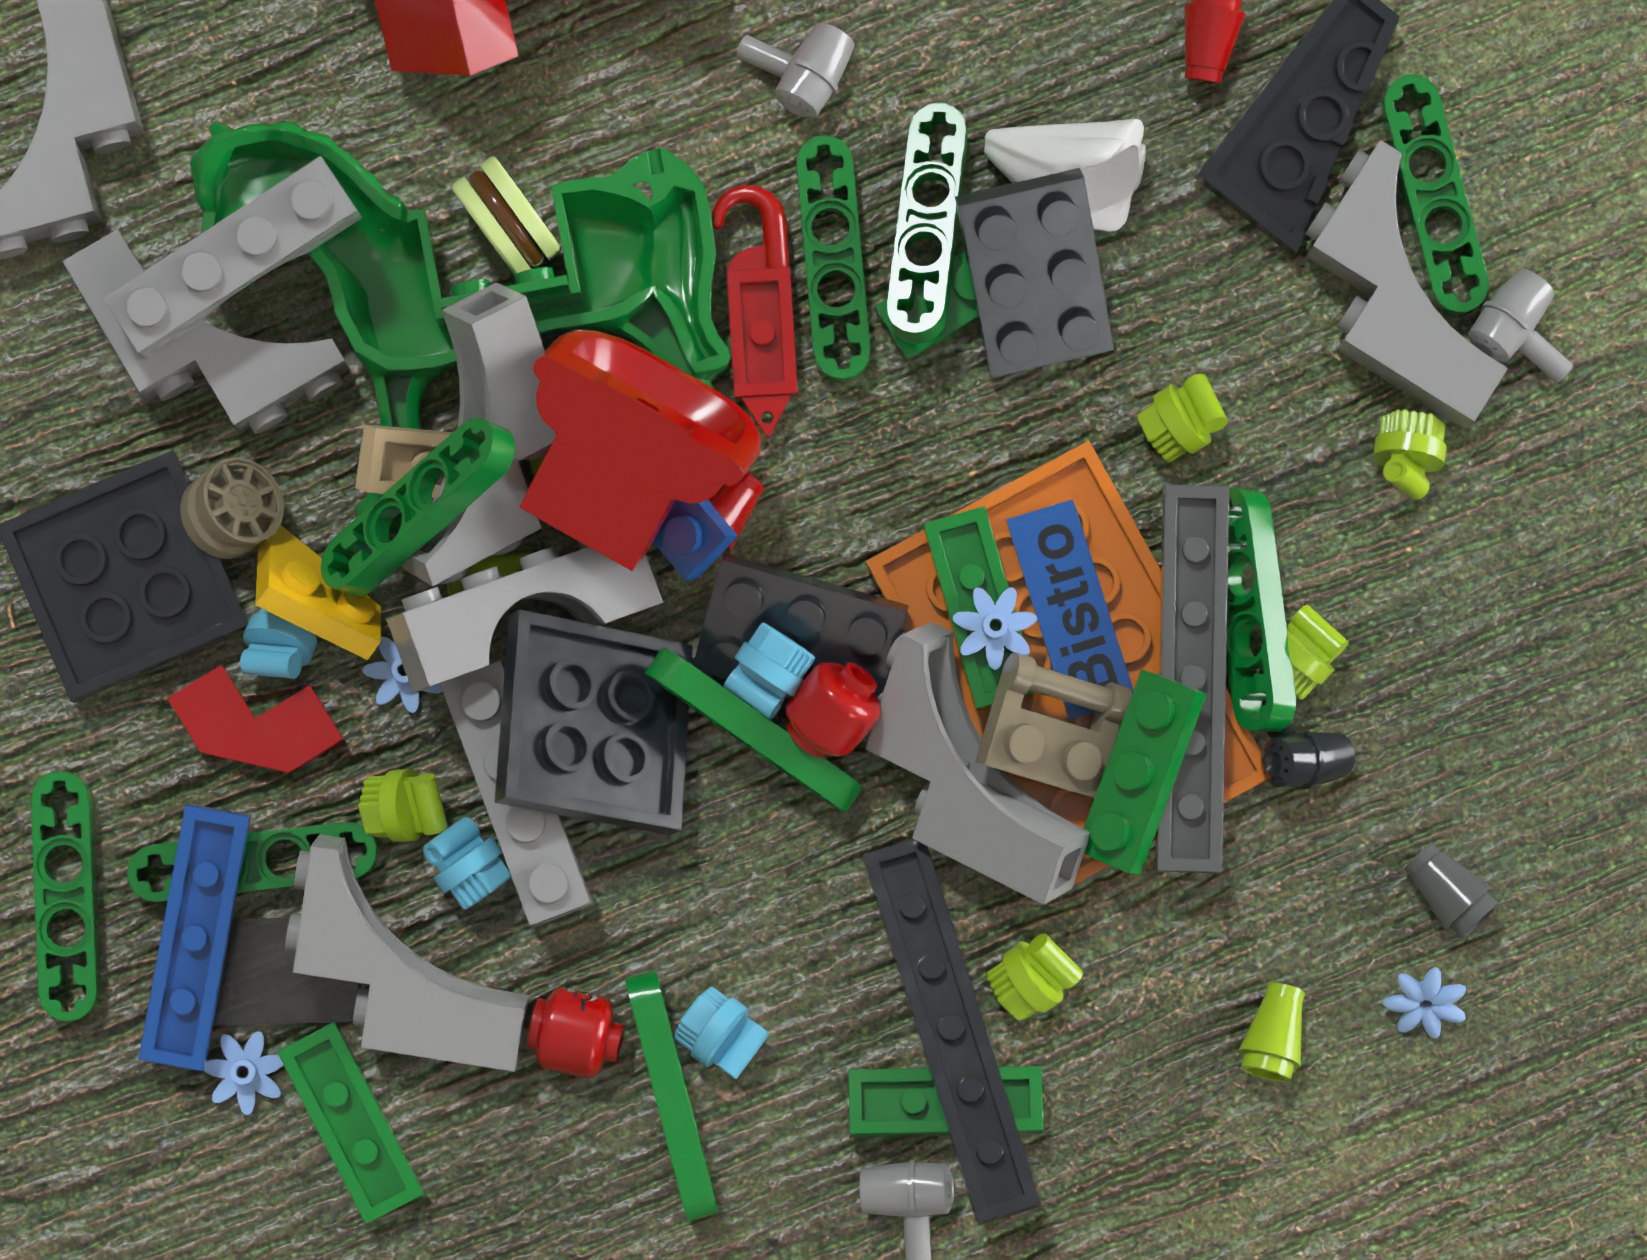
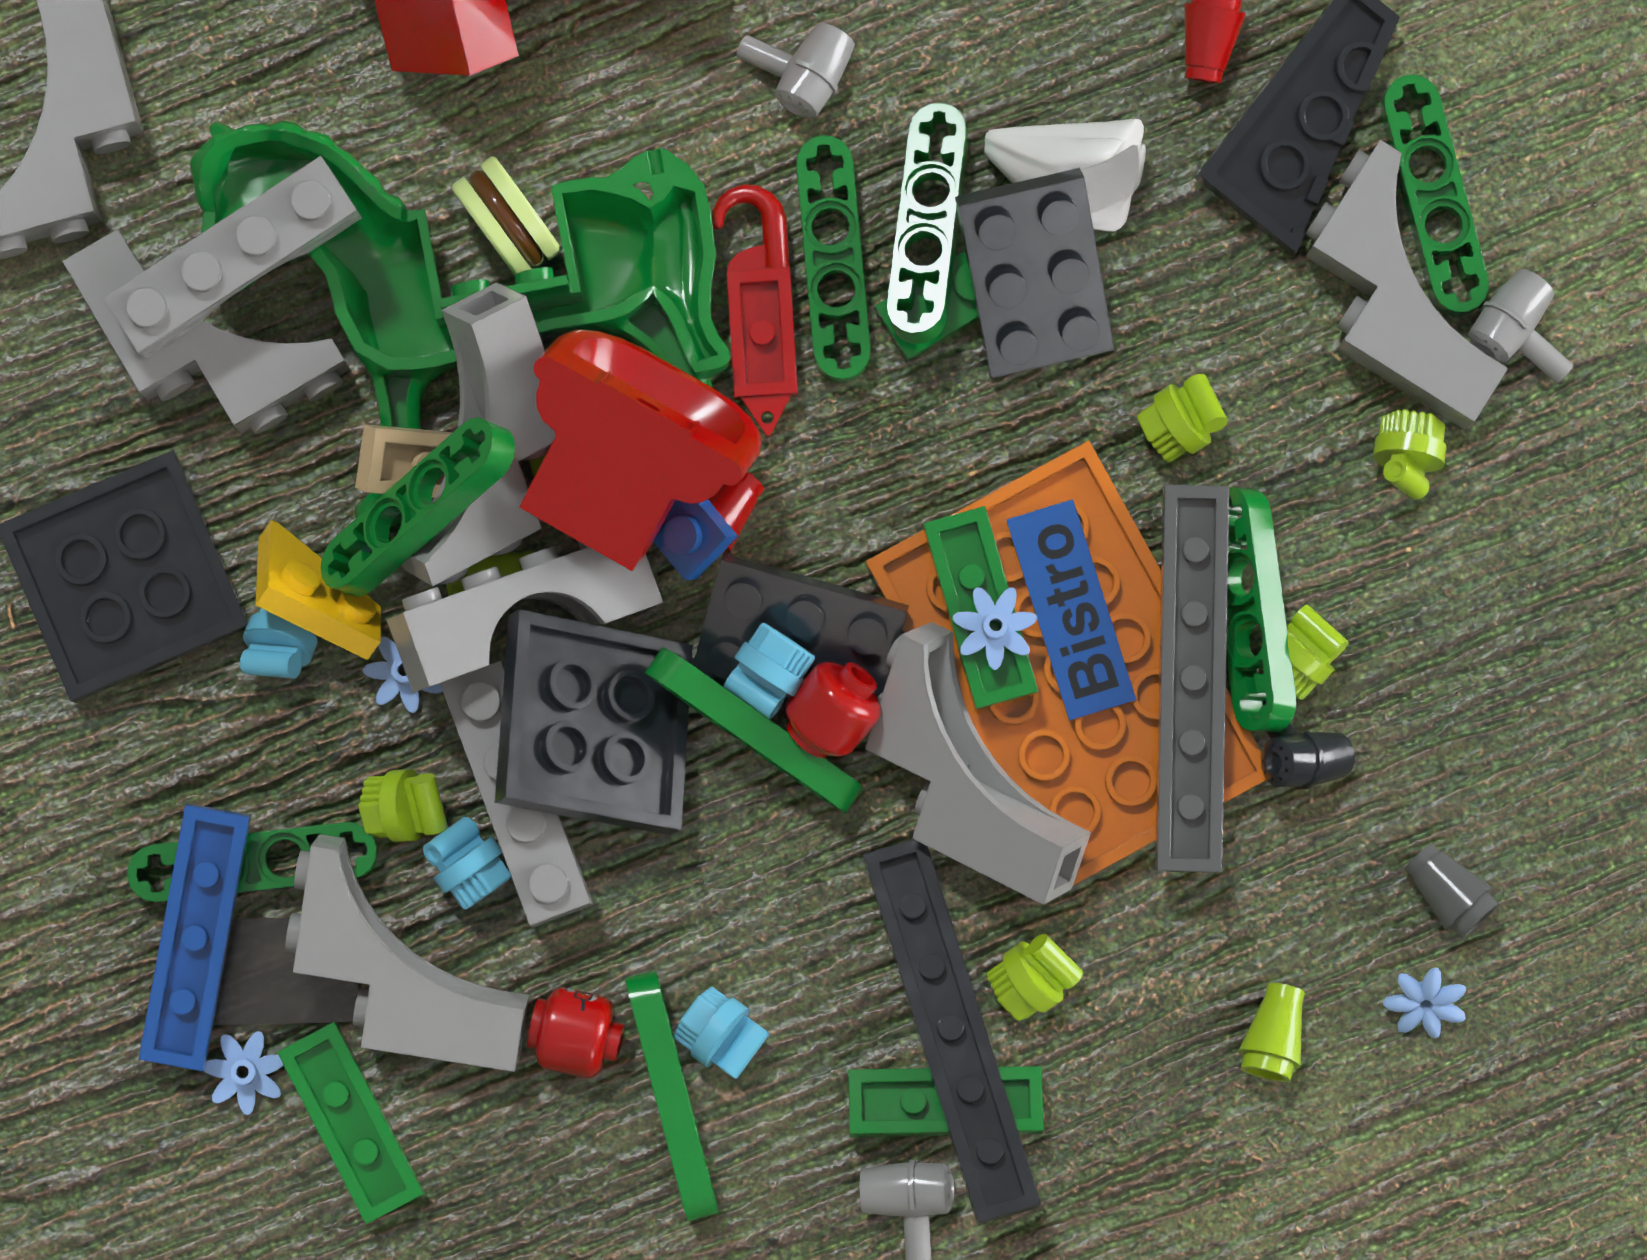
green beam [31,771,101,1022] -> none
red tile [167,665,345,774] -> none
dark tan wheel [180,457,284,559] -> none
dark tan plate [975,652,1132,798] -> none
green plate [1083,669,1207,875] -> none

